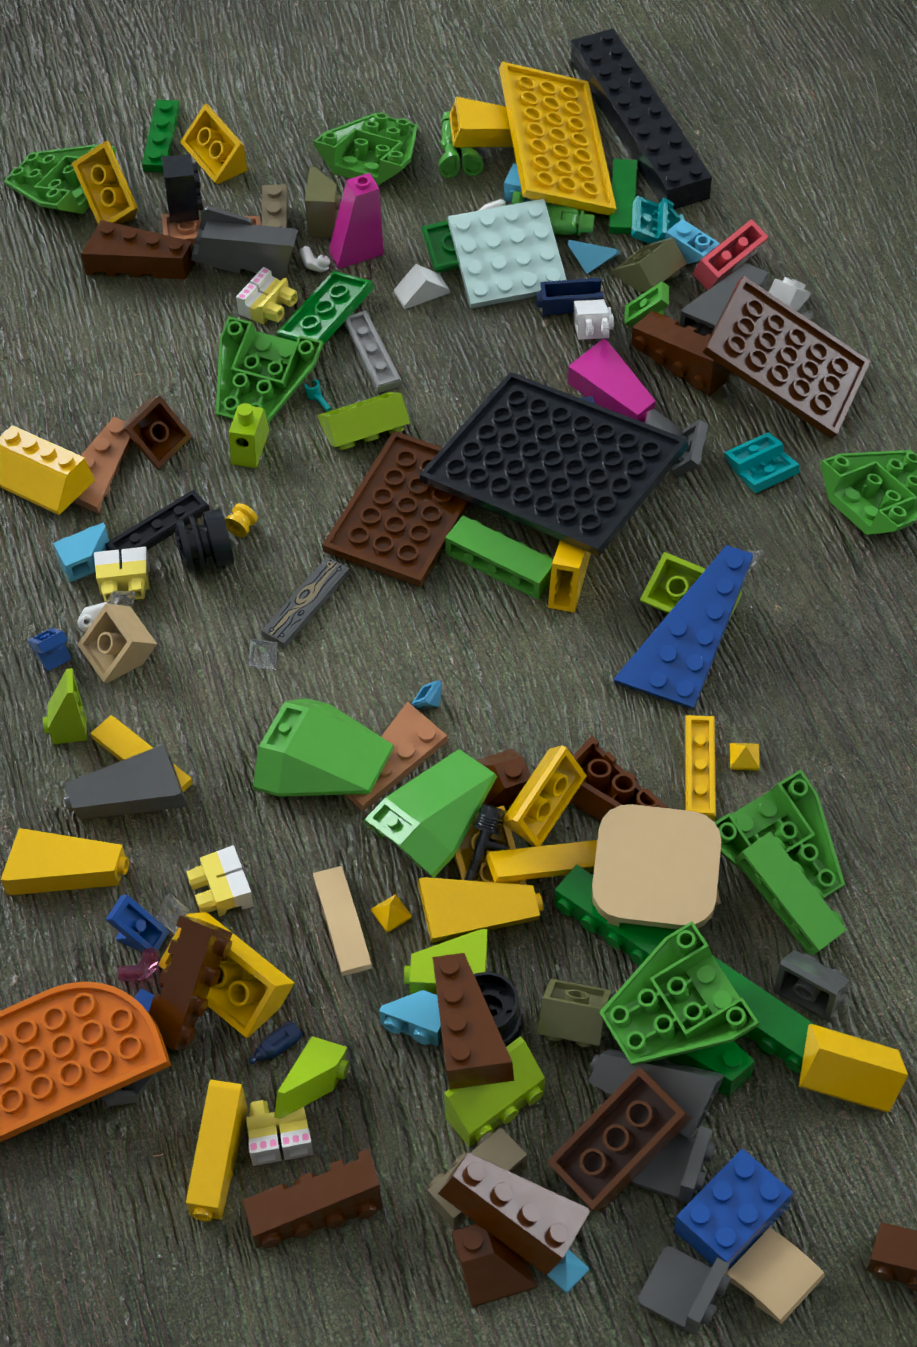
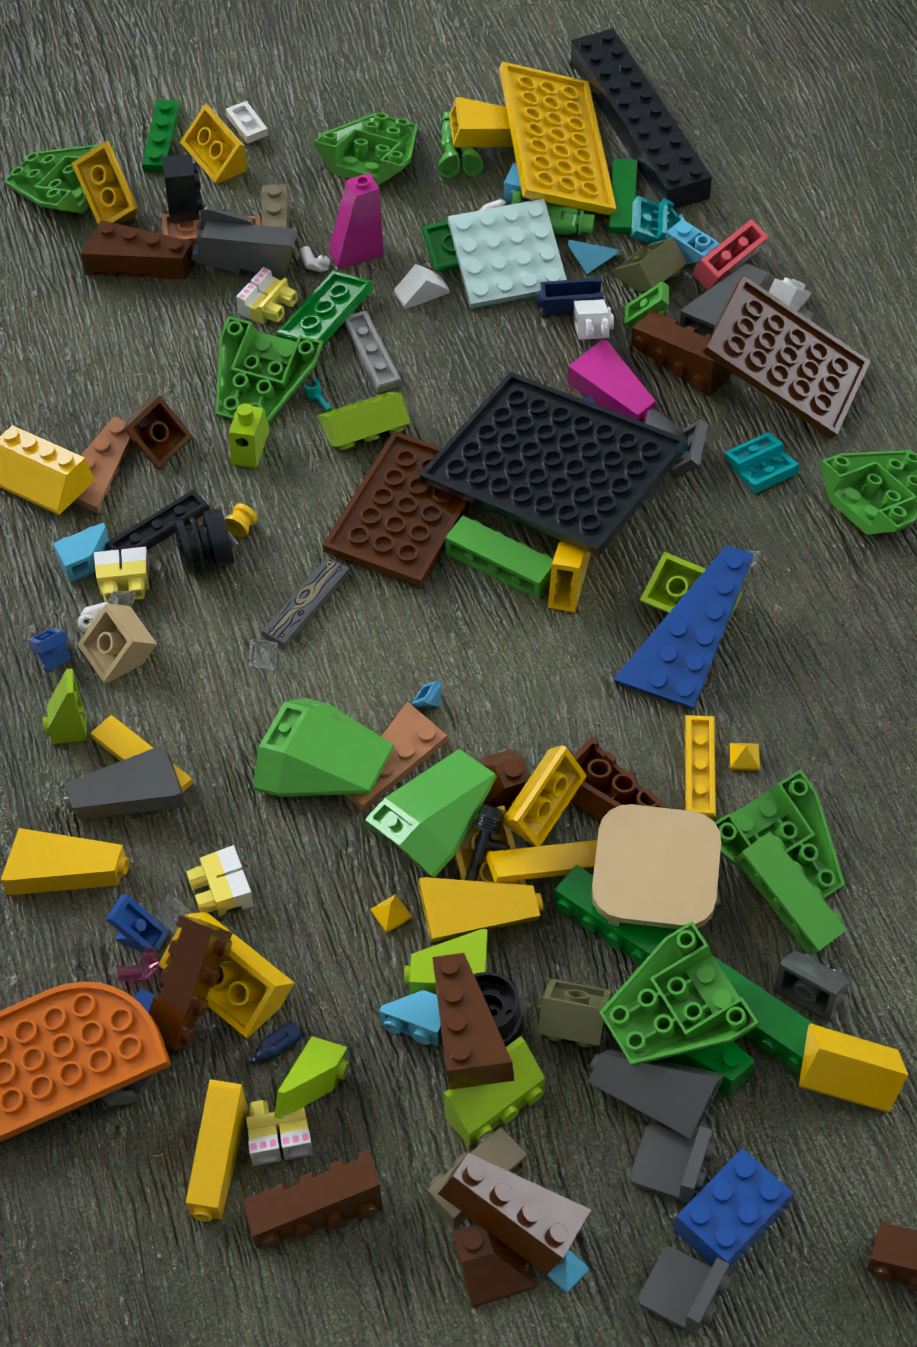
olive slope [305,166,342,238] -> none
tan slope [313,866,372,976] -> none
reddish brown brick [547,1067,692,1213] -> none
tan slope [727,1227,825,1324] -> none
none -> white plate [225,101,268,144]

